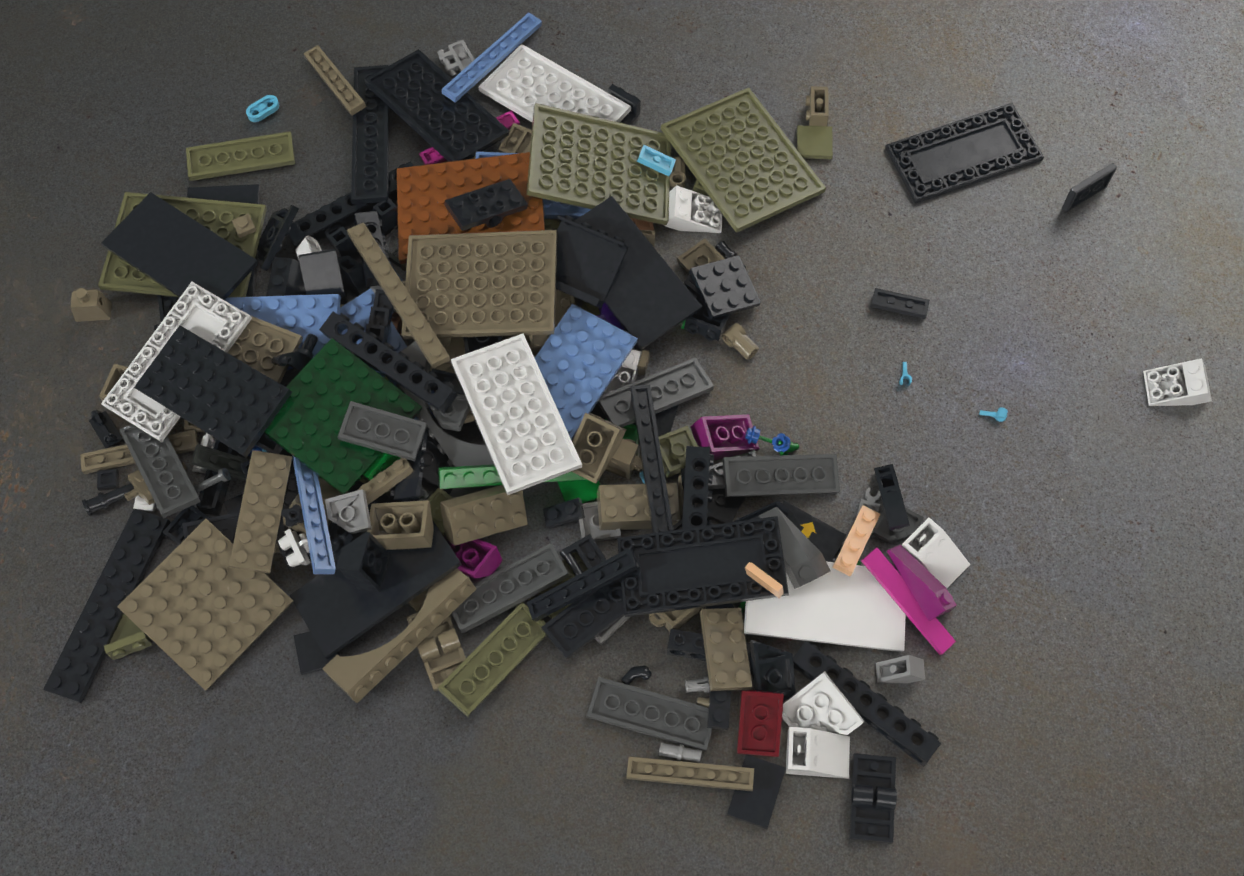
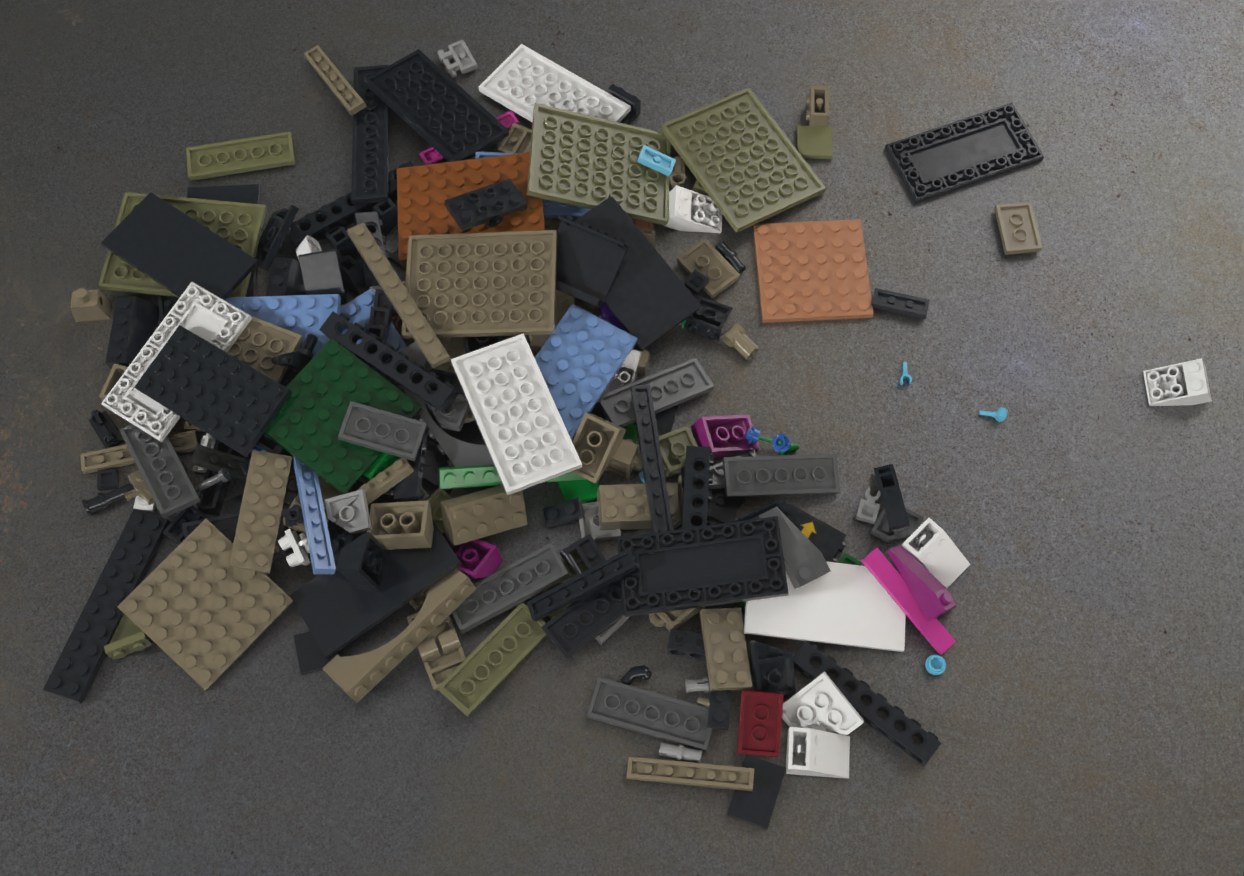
dark tan plate [232,214,256,238] -> none
medium azure plate [246,95,280,122] -> none
medium blue plate [442,12,542,102] -> none
plate [689,255,761,319] -> none
light nougat tile [745,562,784,598] -> none
light nougat plate [832,505,880,576] -> none
black plate [849,753,897,844] -> none
light grey slope [876,655,925,683] -> none
black tile [1062,163,1117,212] -> none
none -> black slope [105,296,159,370]
none -> nougat plate [753,219,873,323]
none -> medium azure plate [925,655,946,675]
none -> dark tan plate [994,202,1042,255]

